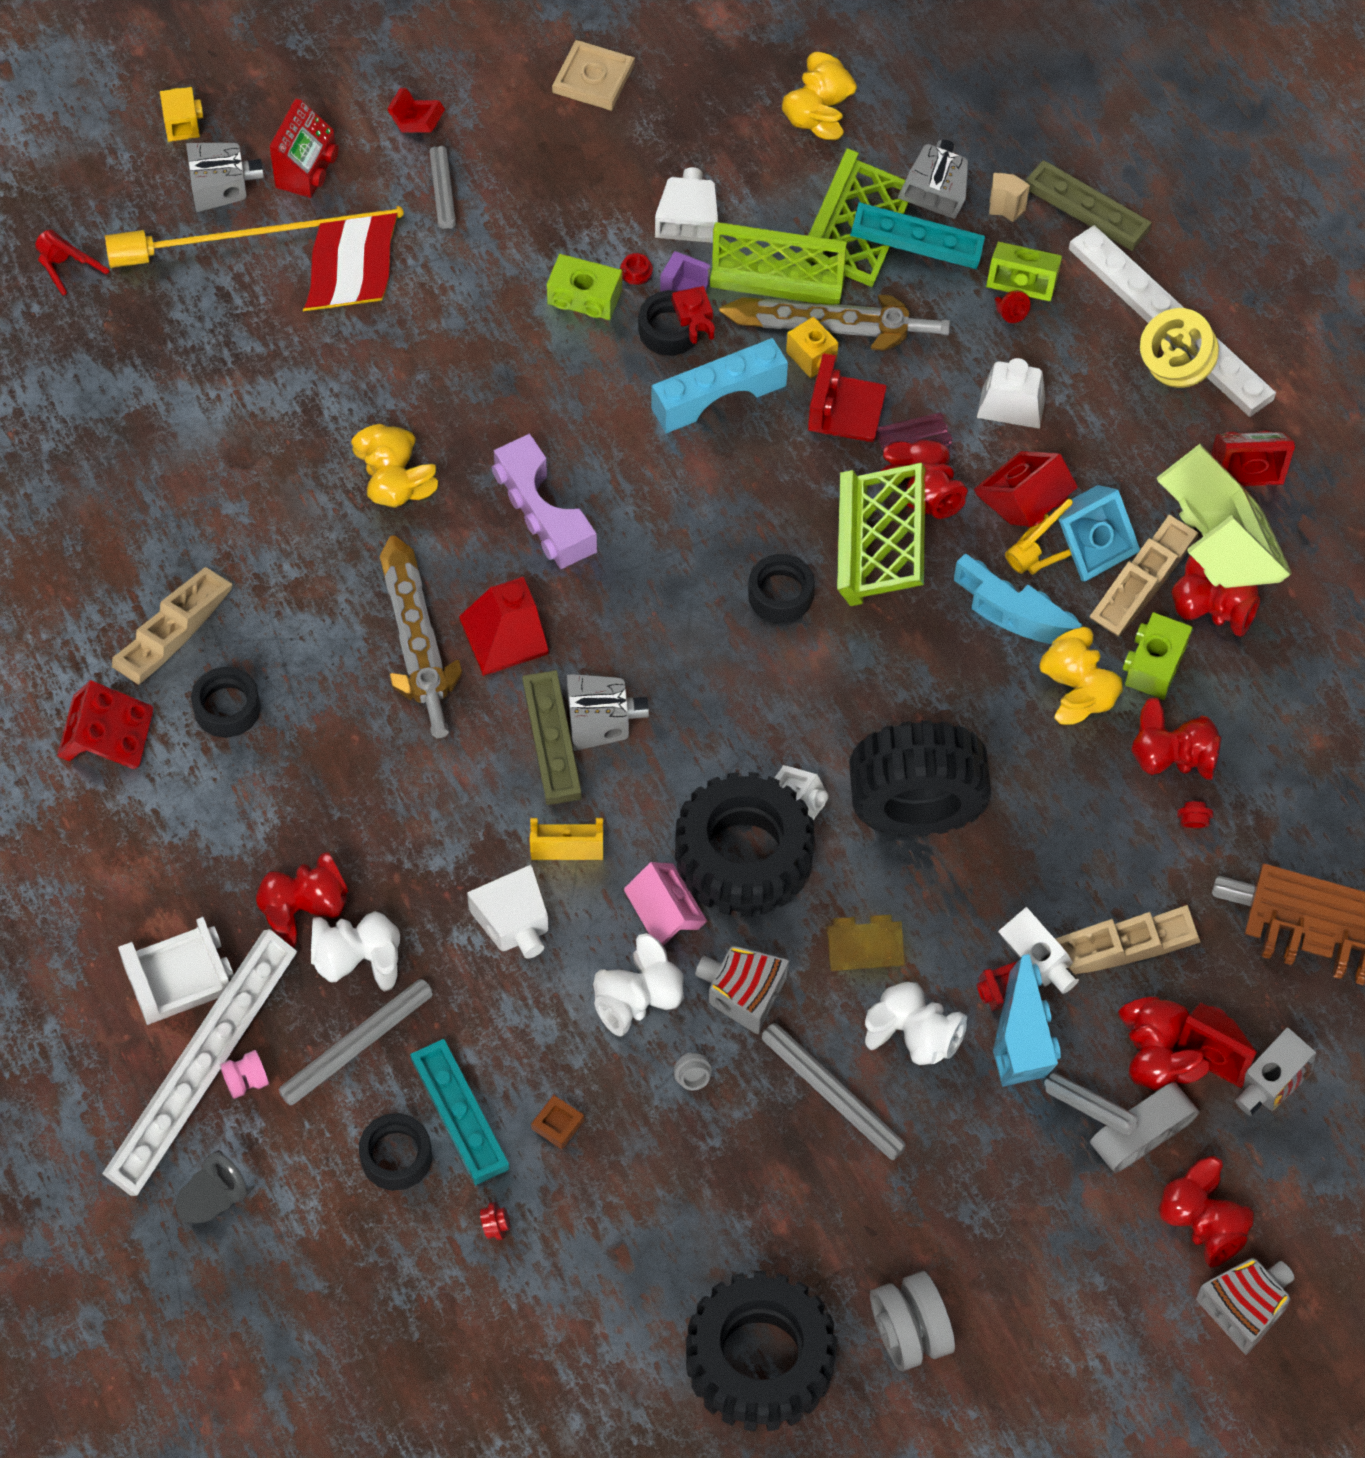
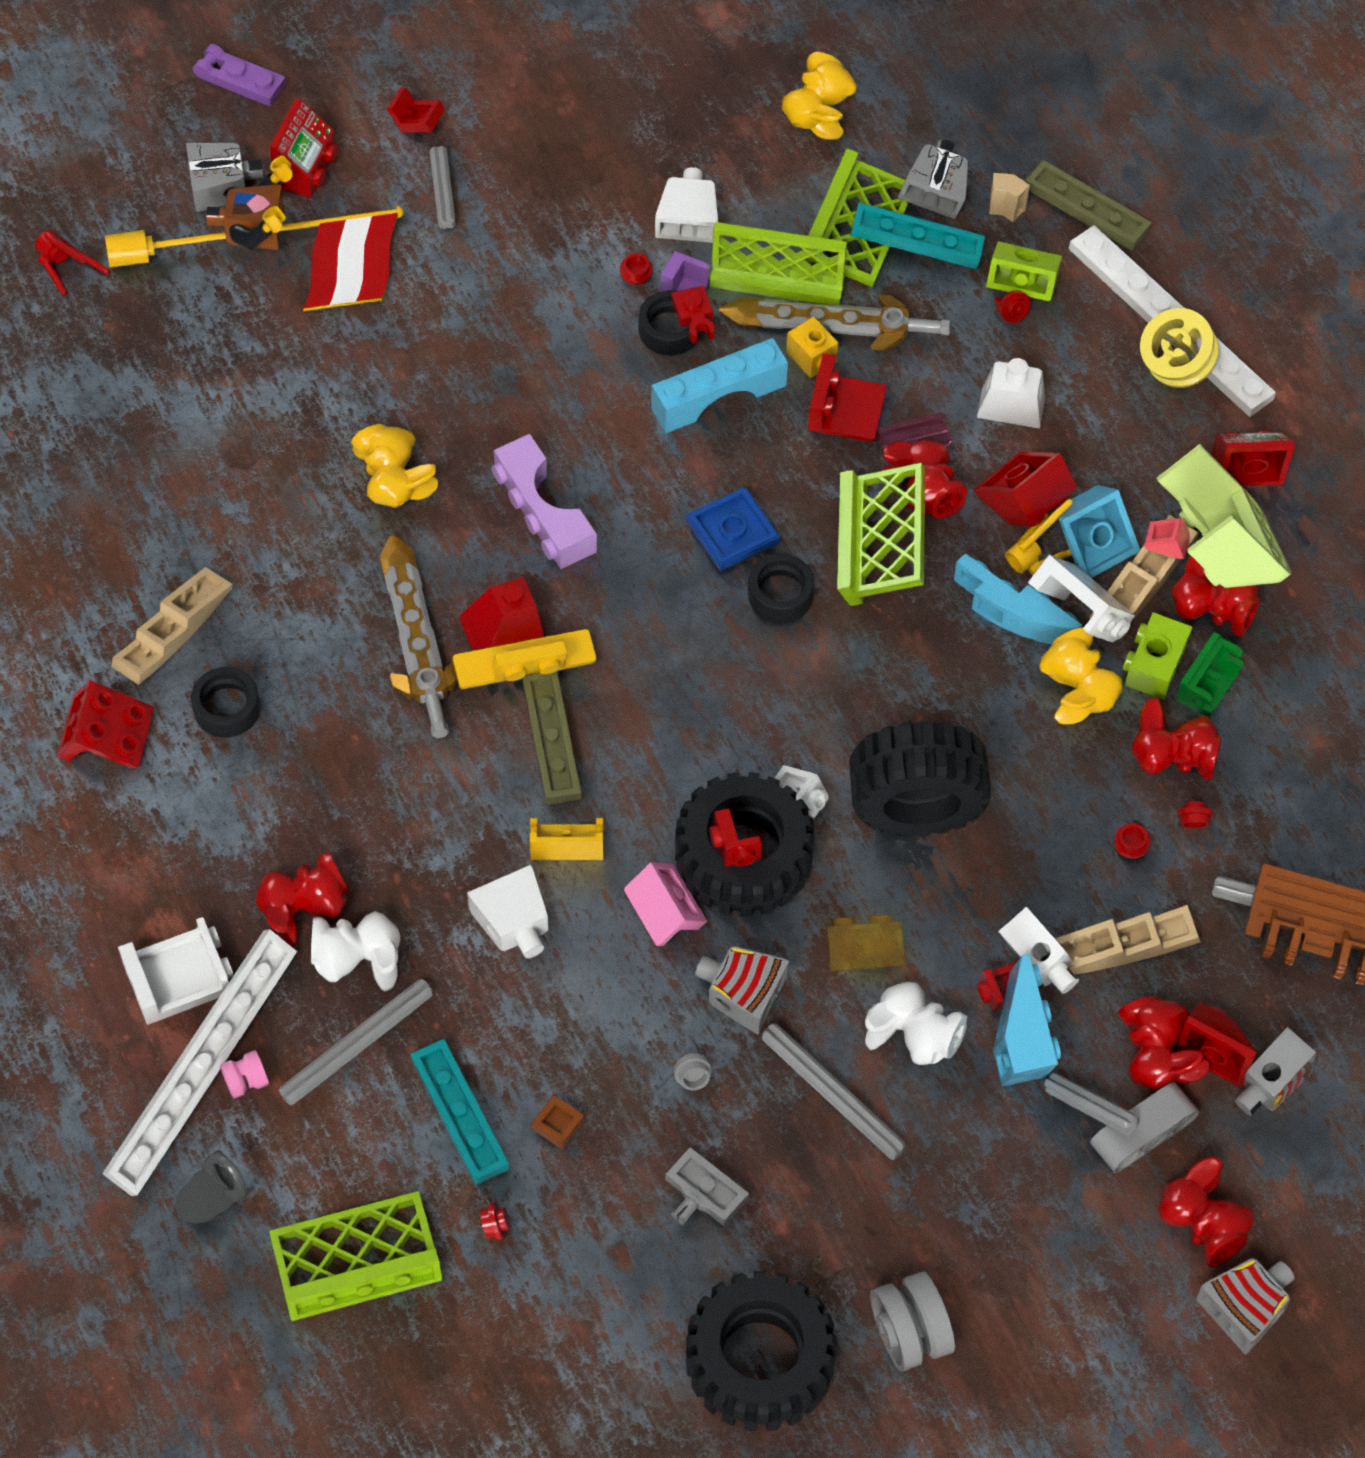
yellow brick [160,87,203,142] -> none
black tyre [359,1113,432,1191] -> none
lime brick [547,254,622,320] -> none
tan tile [552,40,635,111] -> none
light grey torso [567,674,649,751] -> none
white animal [593,933,684,1037] -> none
none -> medium lavender plate [193,44,287,107]
none -> torso [206,156,292,250]
none -> lime fence [269,1191,443,1321]
none -> yellow bracket [452,629,596,689]
none -> light grey plate [665,1147,749,1226]
none -> blue plate [686,487,780,572]
none -> red bracket [709,808,762,867]
none -> white panel [1028,555,1135,643]
none -> red plate [1114,823,1151,859]
none -> coral slope [1144,518,1190,559]
none -> green hinge [1176,632,1244,718]

